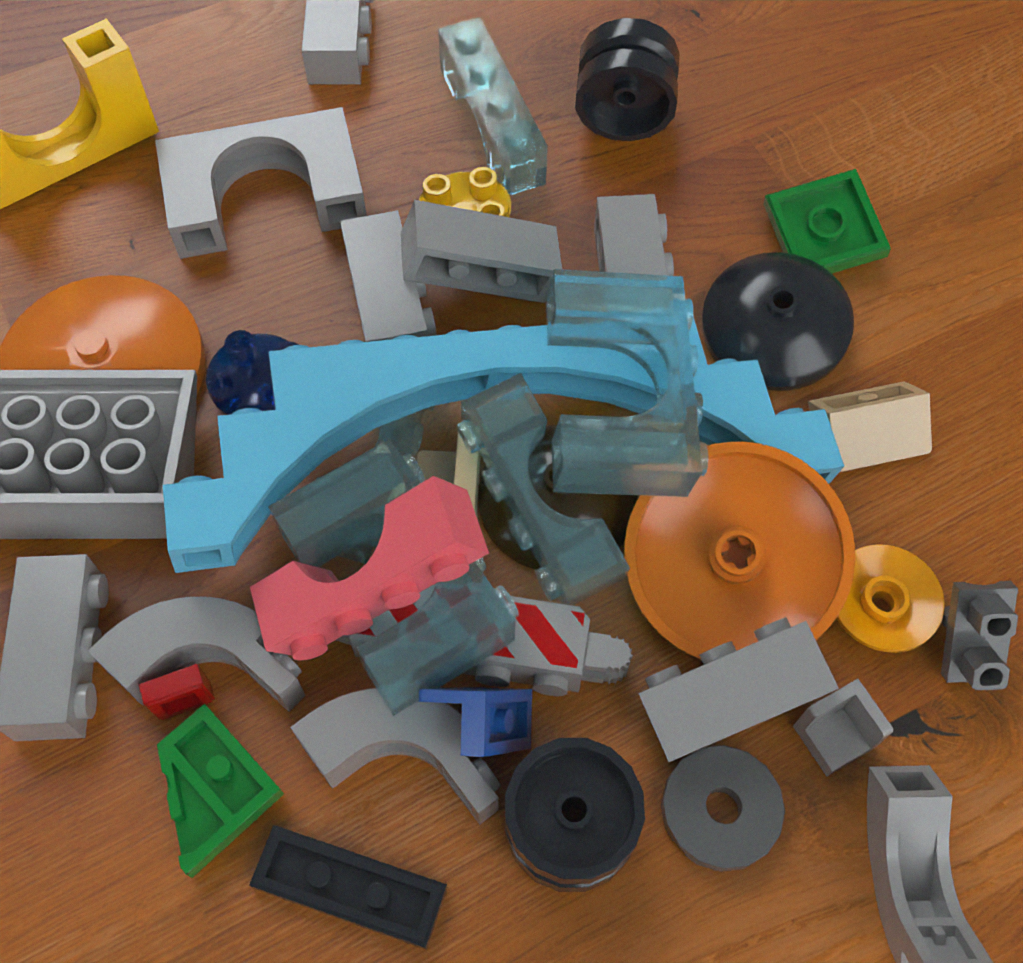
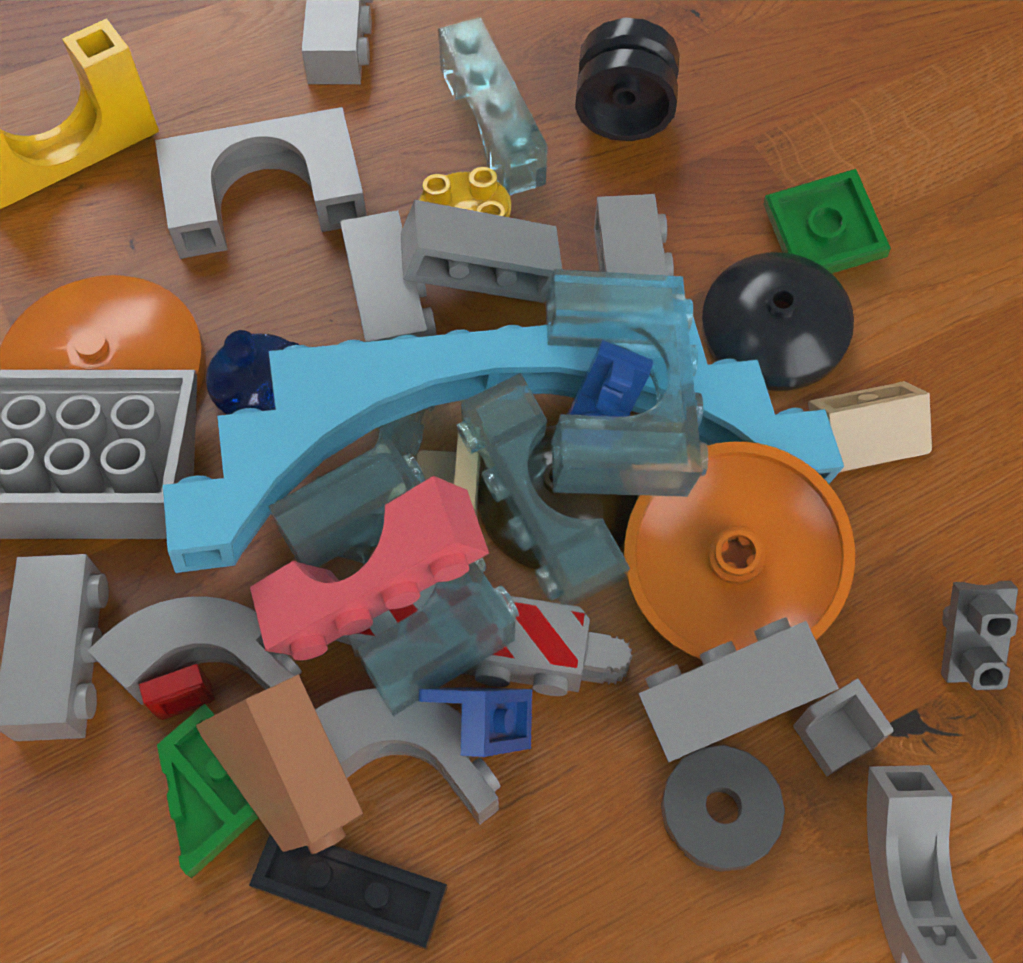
black wheel [505,738,645,892] -> none
light orange dish [836,544,945,653] -> none
none -> nougat slope [196,674,363,854]
none -> blue plate [560,340,653,454]

